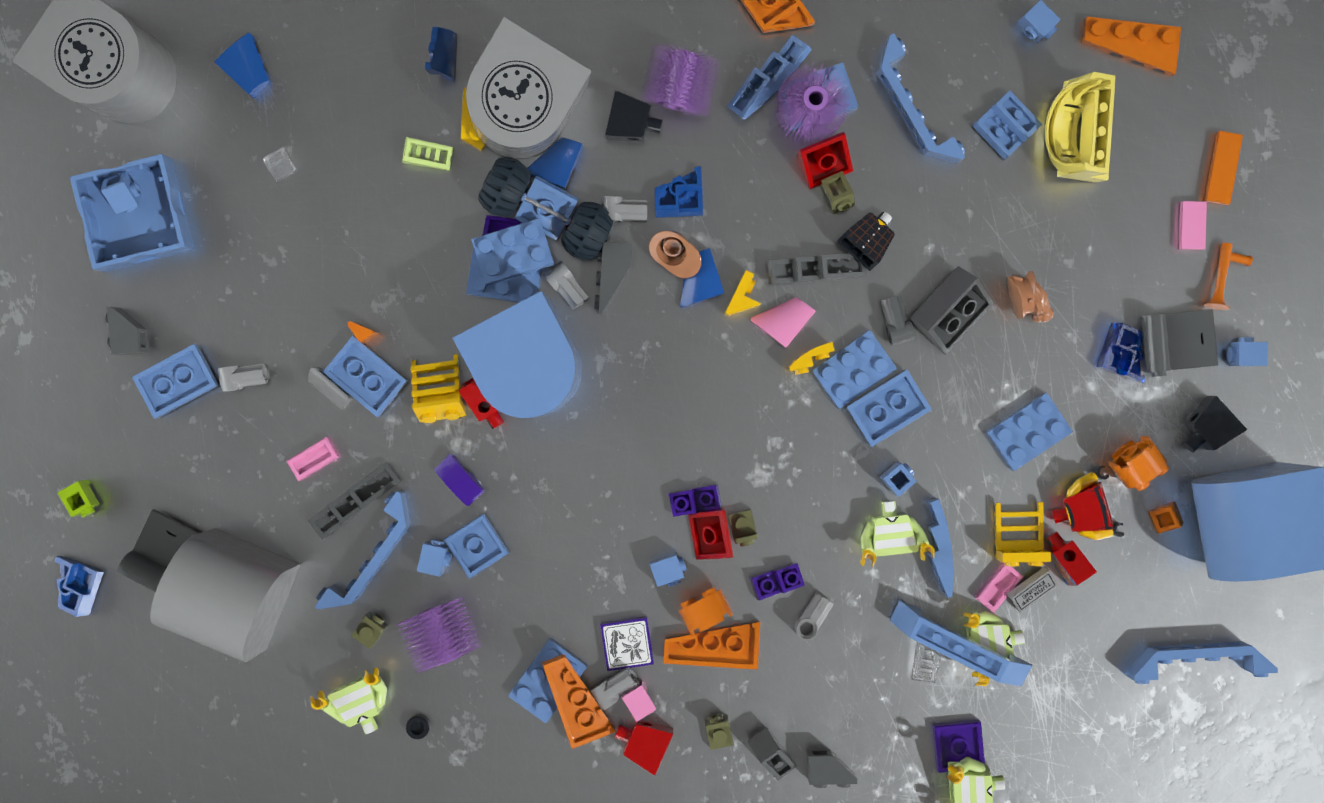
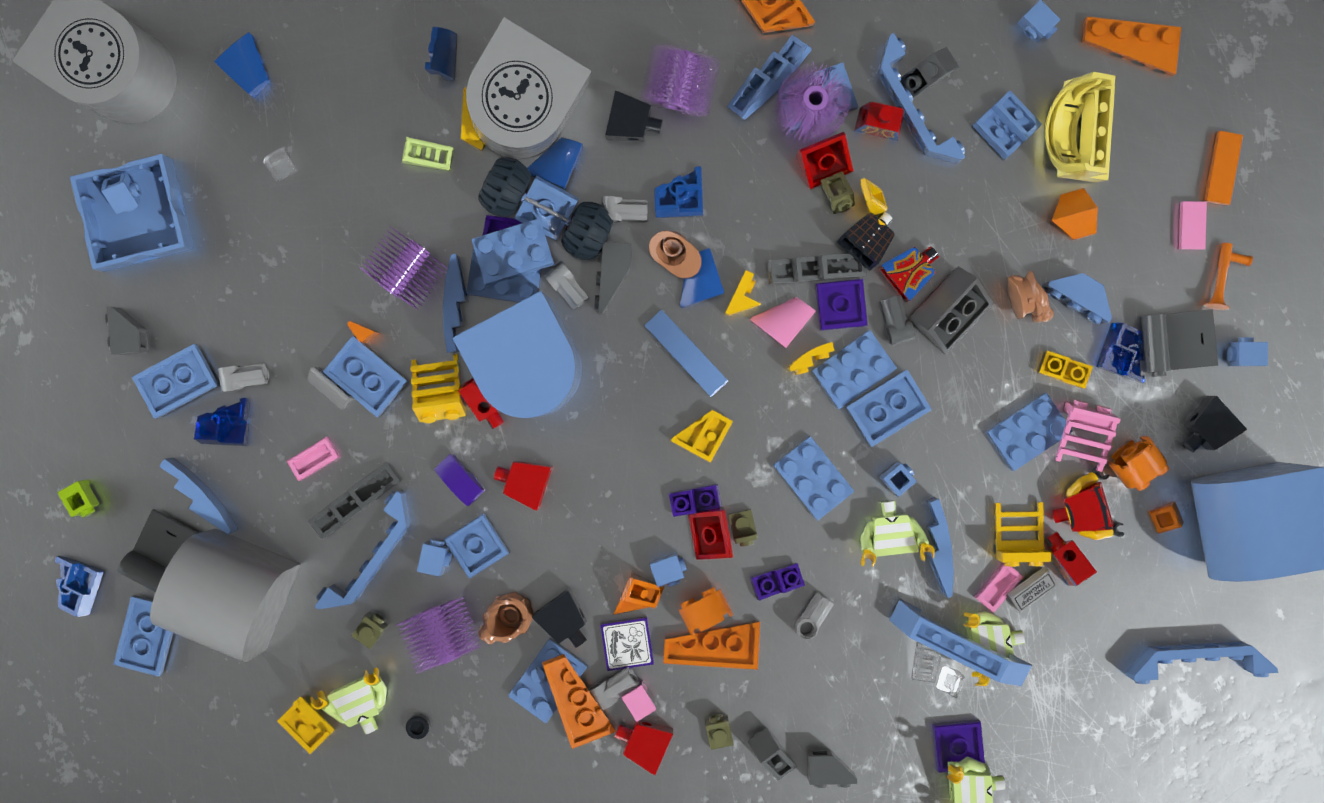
none -> medium blue plate [113,595,173,677]
none -> medium blue slope [159,458,238,534]
none -> clear blue slope [194,398,249,446]
none -> yellow plate [277,696,335,754]
none -> medium lavender piece [360,226,449,310]
none -> medium blue slope [443,254,469,353]
none -> nougat piece [478,592,533,644]
none -> red torso [493,461,553,511]
none -> black torso [532,587,587,648]
none -> orange slope [613,572,664,615]
none -> medium blue slope [644,310,728,397]
none -> yellow wing [671,410,733,463]
none -> medium blue plate [774,436,855,521]
none -> dark purple tile [815,279,868,331]
none -> red torso [854,102,904,141]
none -> yellow slope [860,178,888,216]
none -> torso [878,246,939,302]
none -> dark grey slope [901,47,959,98]
none -> clear slope [937,666,965,698]
none -> yellow slope [1039,351,1093,390]
none -> medium blue slope [1042,273,1112,325]
none -> orange slope [1052,188,1098,240]
none -> bright pink plate [1055,399,1121,472]

